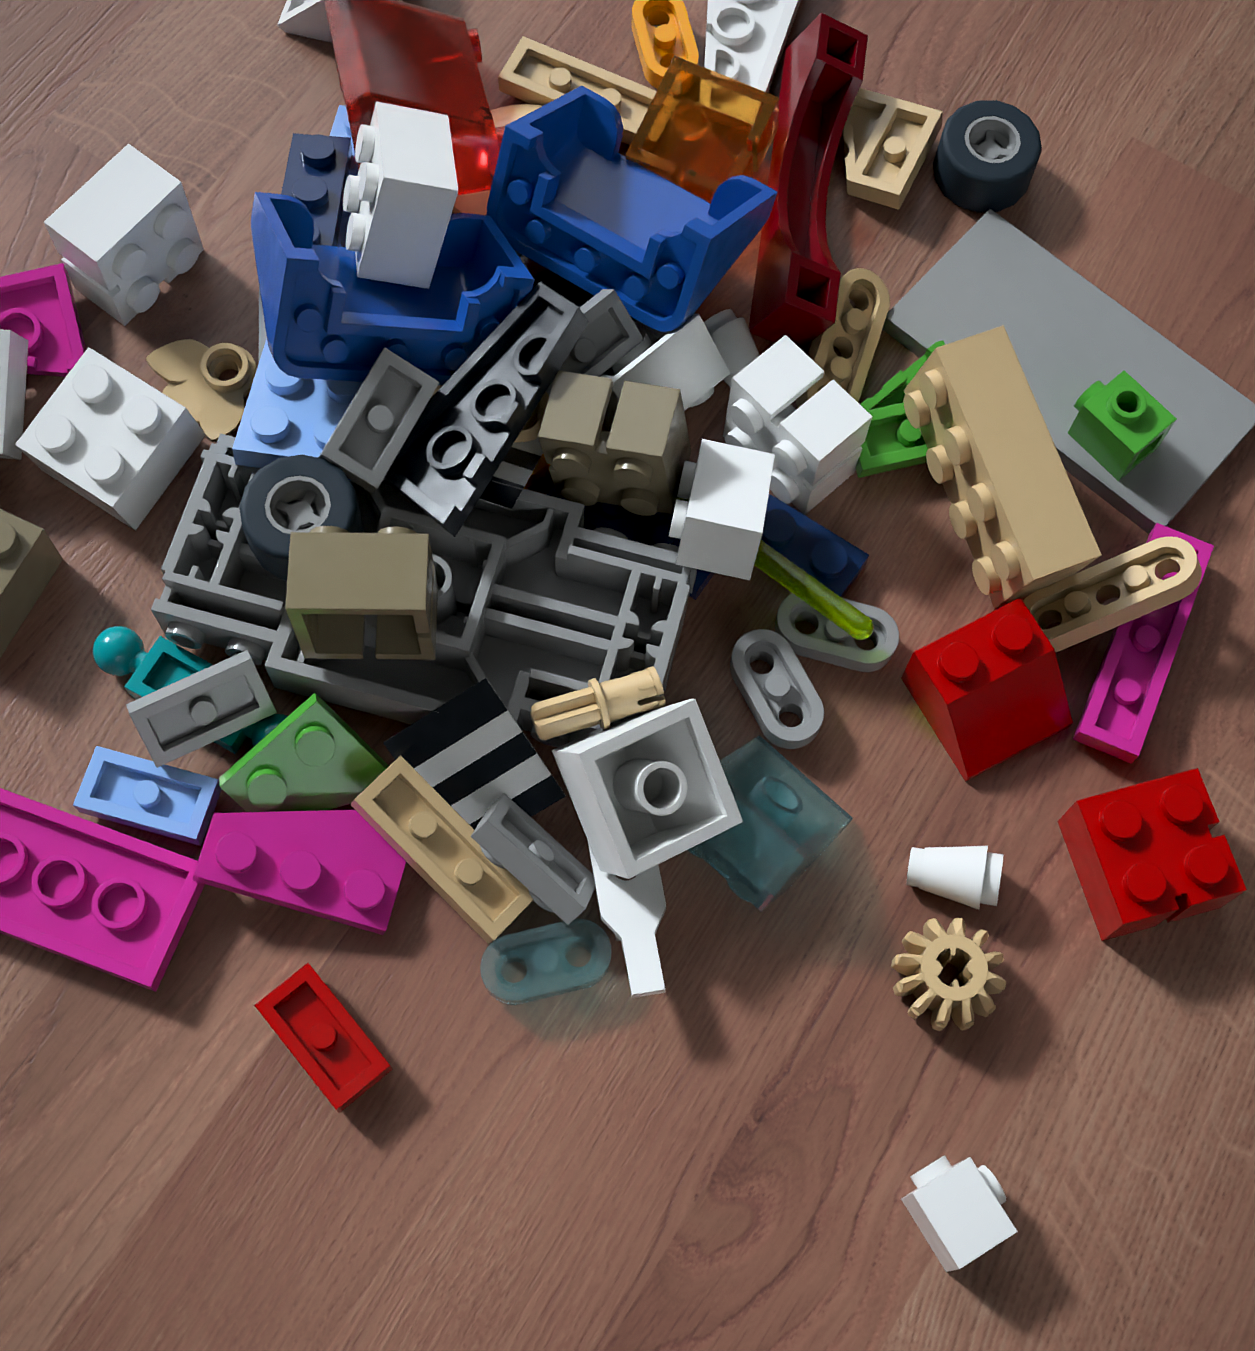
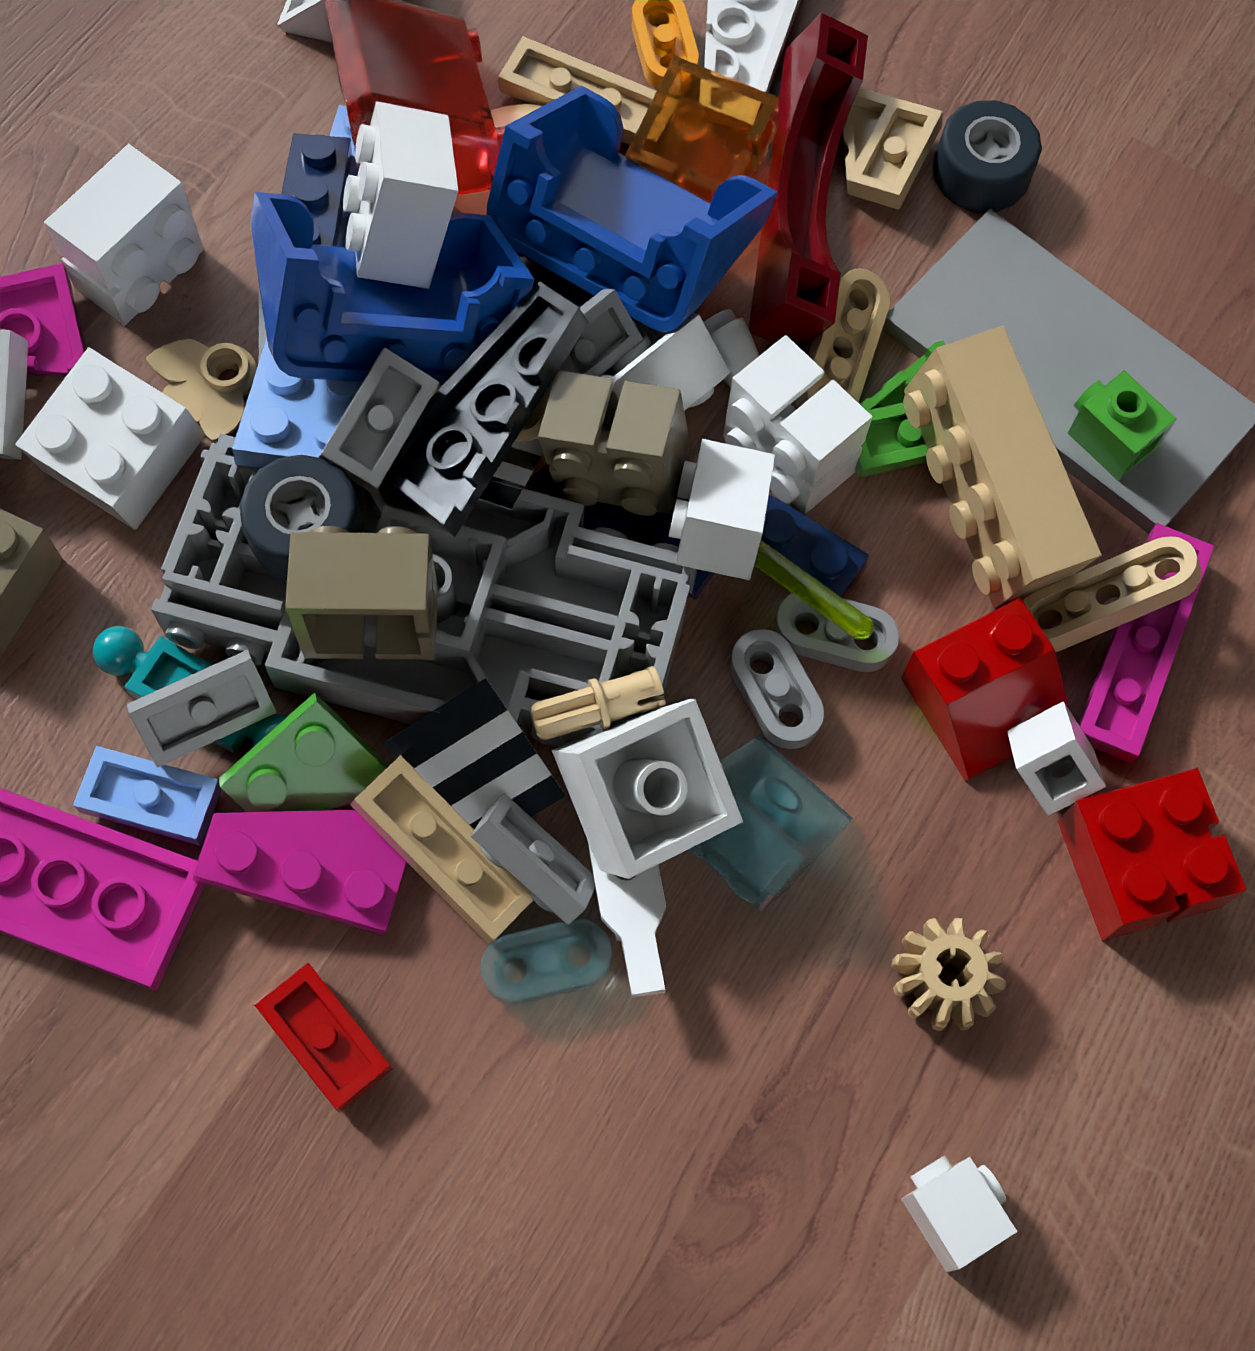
white cone [906,846,1004,910] -> none
none -> white brick [1007,701,1106,816]

